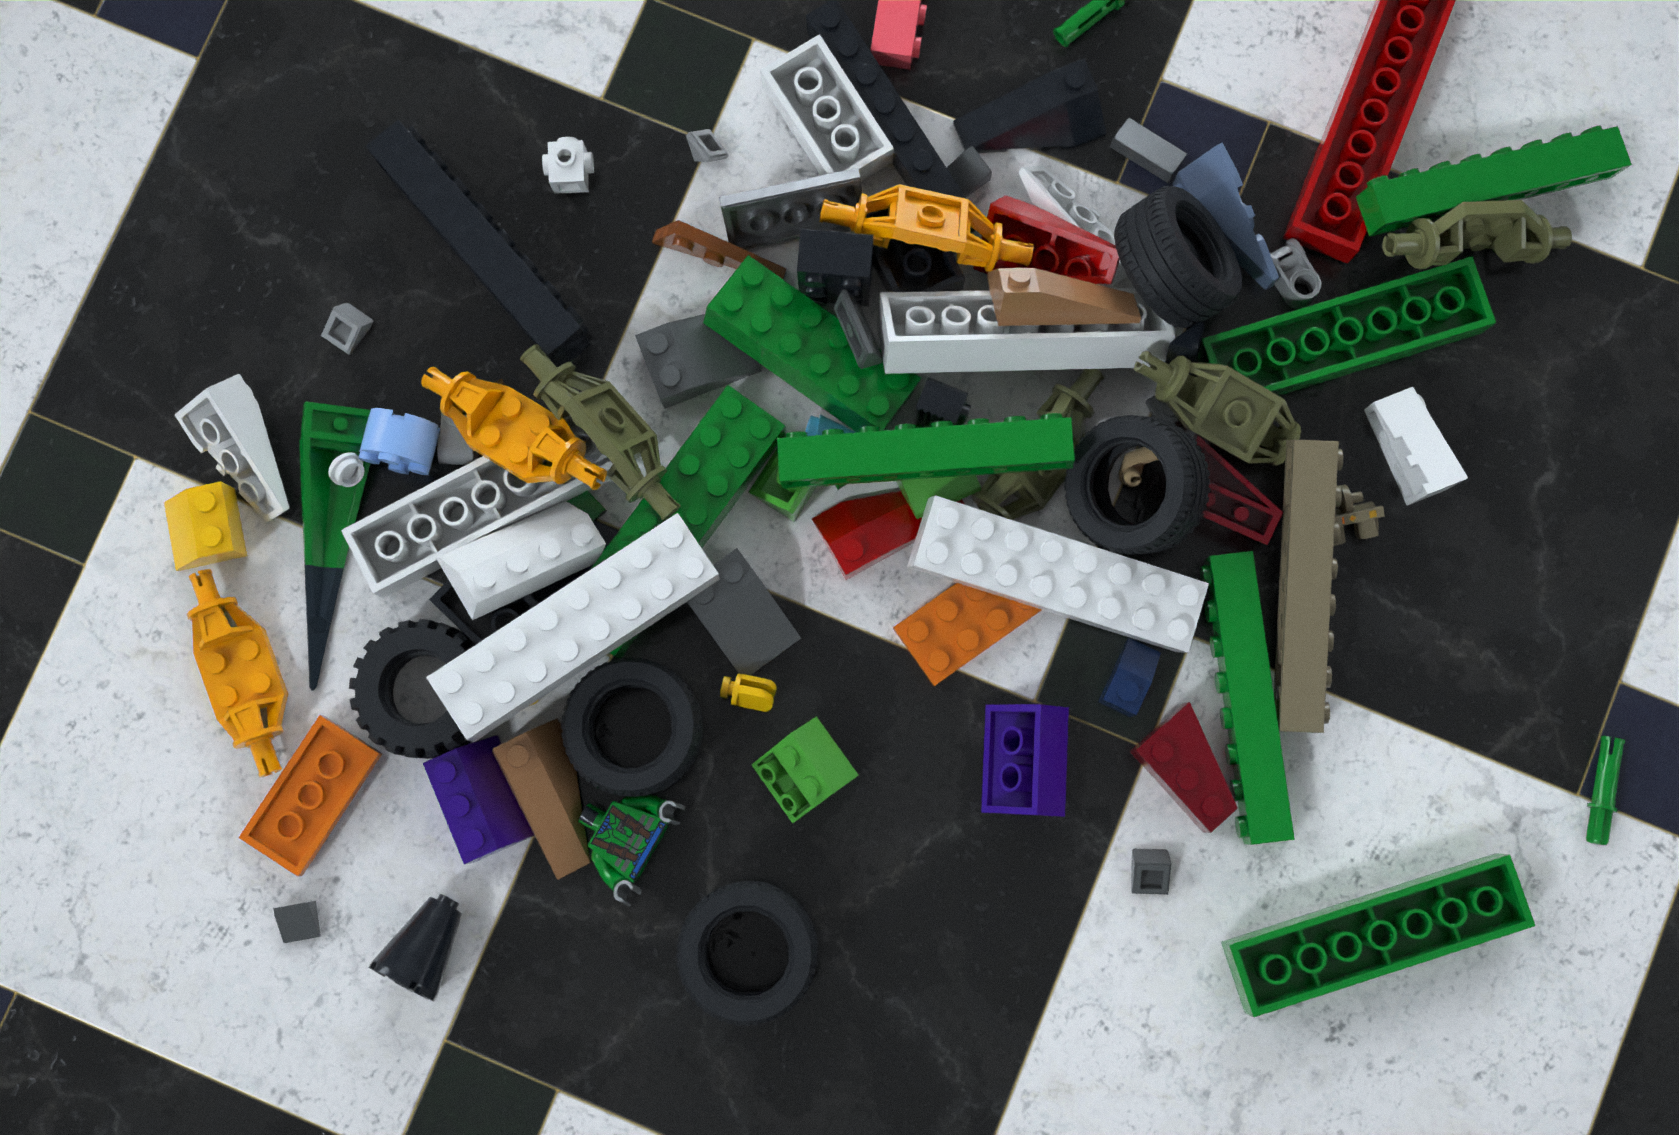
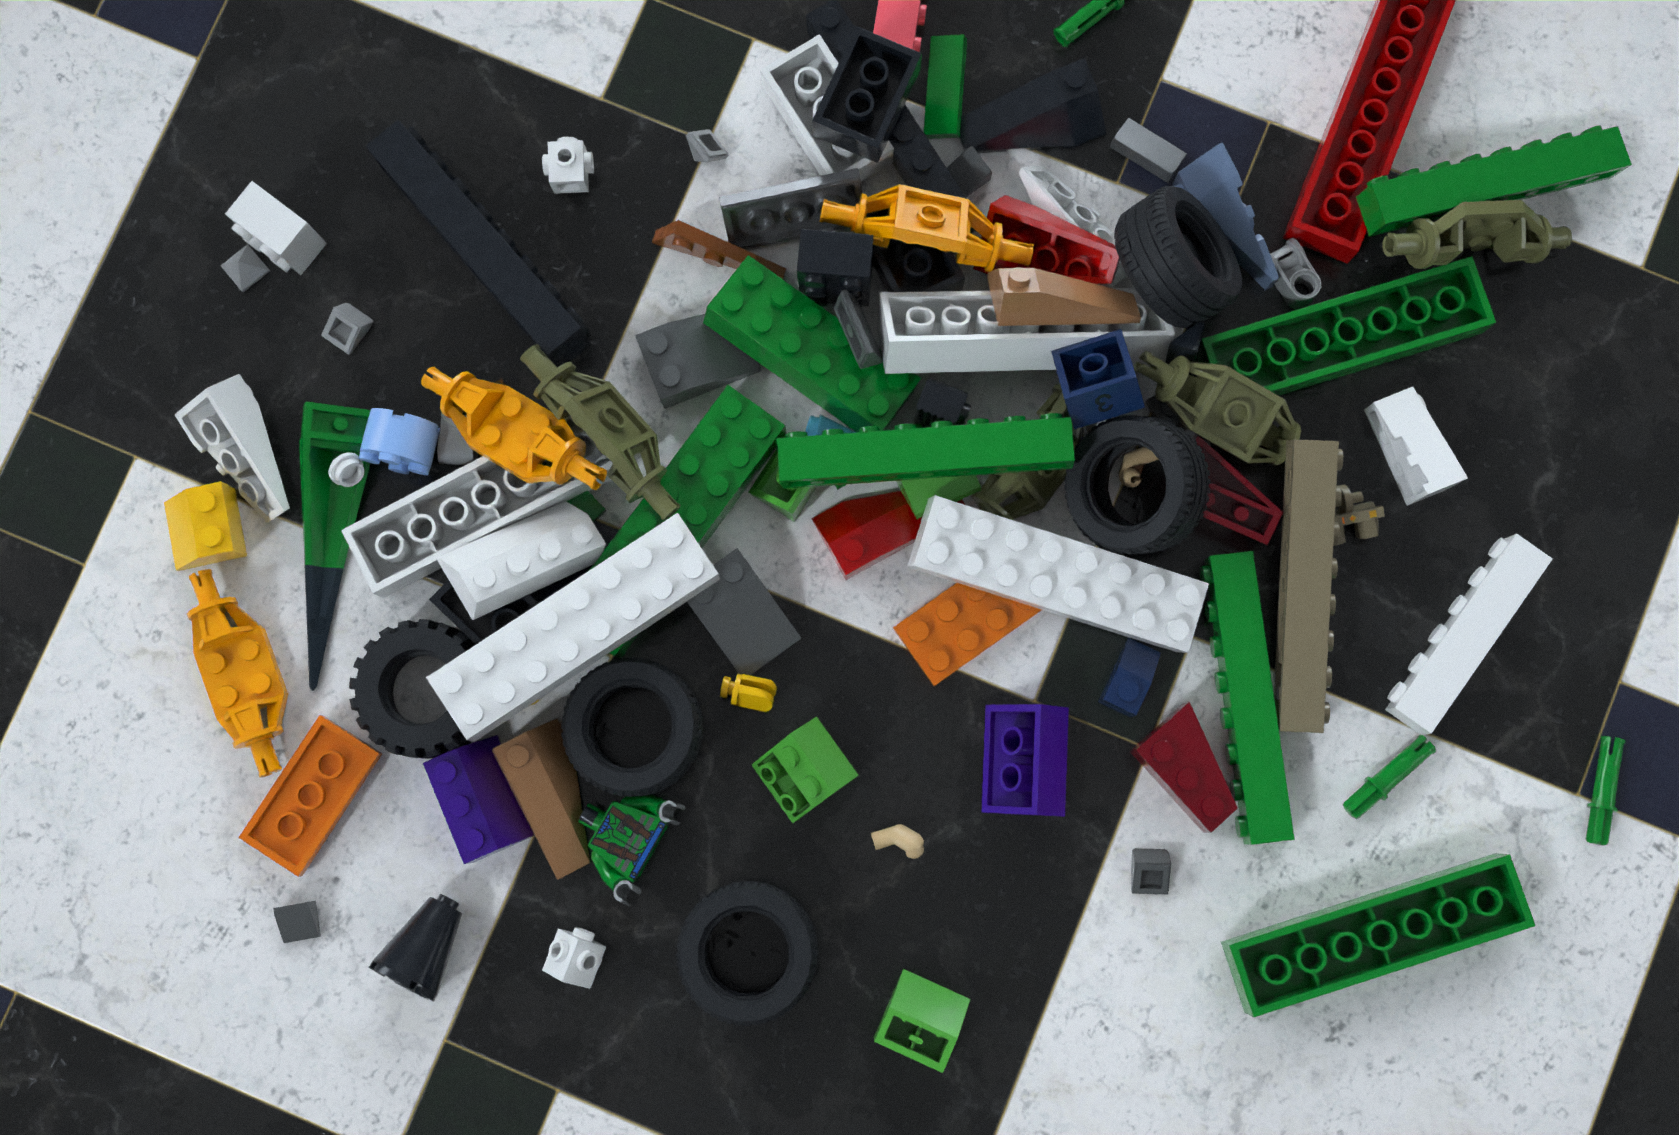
none -> light grey slope [221,244,270,293]
none -> white brick [225,181,327,275]
none -> white brick [542,927,606,989]
none -> black brick [812,26,922,163]
none -> tan arm [871,824,924,859]
none -> bright green slope [874,968,971,1073]
none -> green tile [924,34,967,139]
none -> dark blue brick [1051,329,1145,430]
none -> green axle [1343,734,1437,819]
none -> white brick [1385,534,1552,735]

